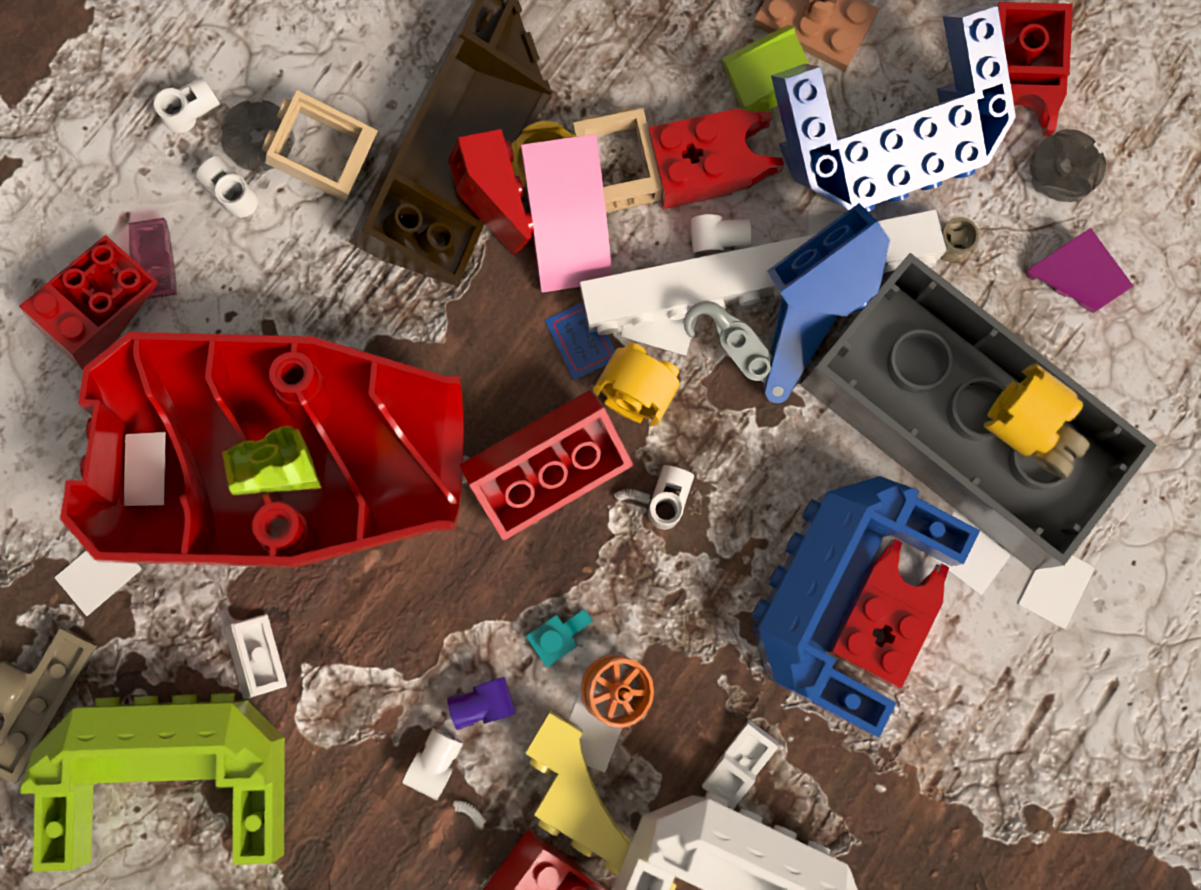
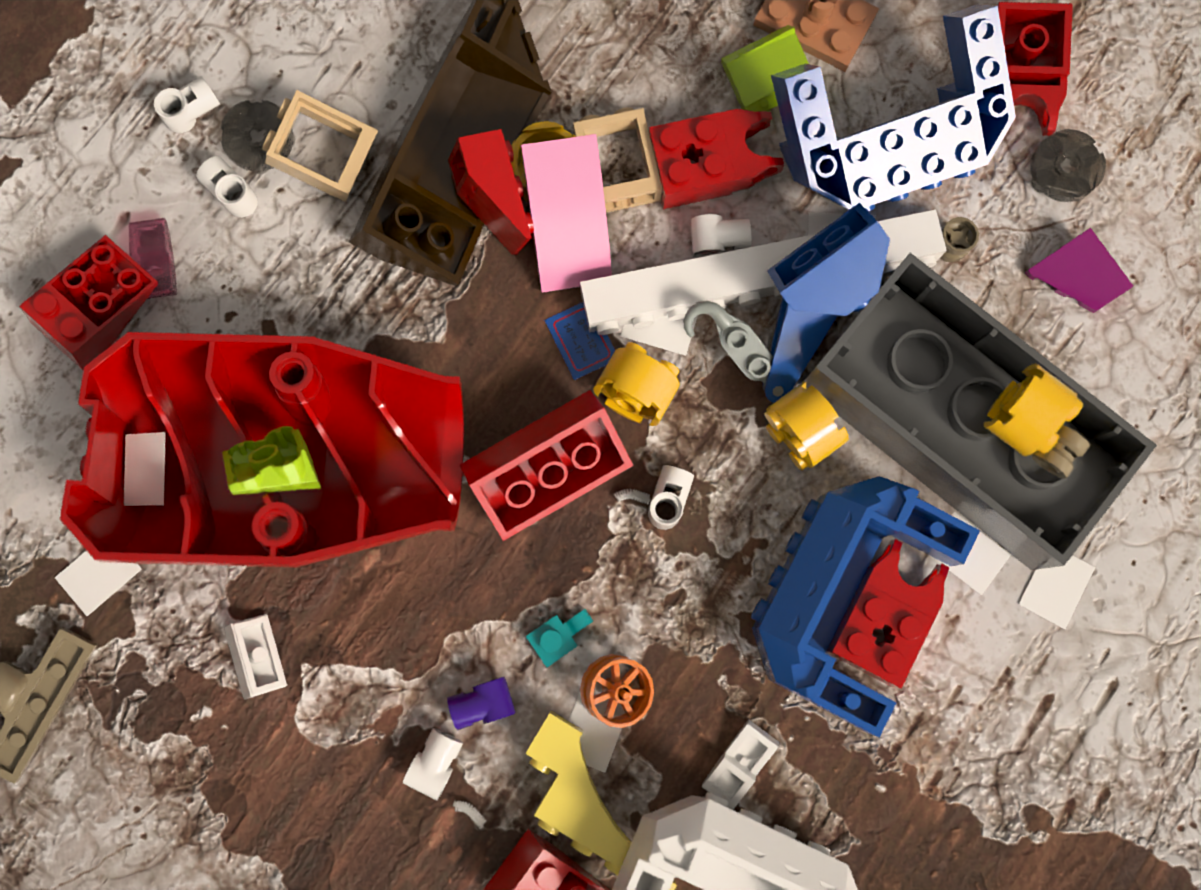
lime wedge [21,693,285,872] -> none
none -> yellow brick [764,382,849,471]

